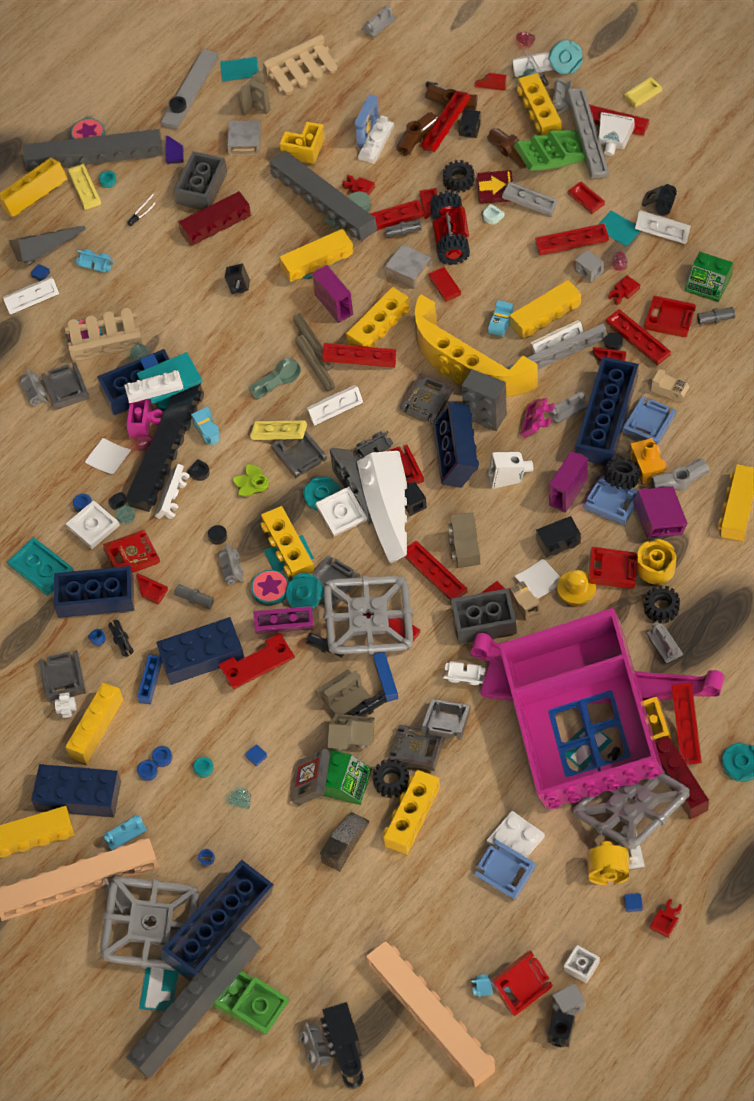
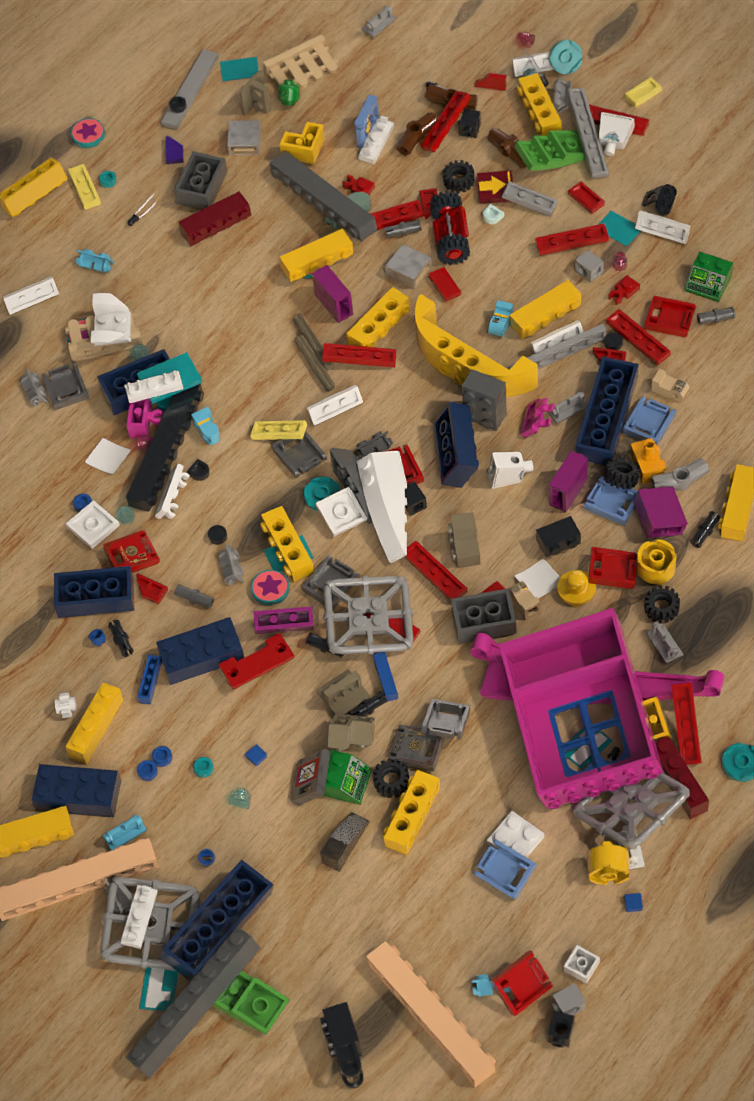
teal tile [7,537,74,596] -> none
dark grey wedge [9,226,86,264] -> none
dark grey brick [23,129,163,172] -> none
blue piece [31,264,50,281] -> none
flat silver container [39,651,86,702] -> none
black tile [108,492,127,510] -> none
blue piece [140,354,158,370] -> none
black brick [224,263,250,294] -> none
lime plate [233,464,269,497] -> none
sand green piece [249,358,301,399] -> none
teal tile [286,573,323,610] -> none
light grey hinge [299,1022,330,1071] -> none
flat silver container [400,373,454,424] -> none
white hinge [443,661,485,685] -> none
red plate [650,899,682,938] -> none
none -> white piece [91,293,132,346]
none -> white plate [121,885,158,949]
none -> green head [278,79,300,105]
none -> black pin [690,511,720,548]

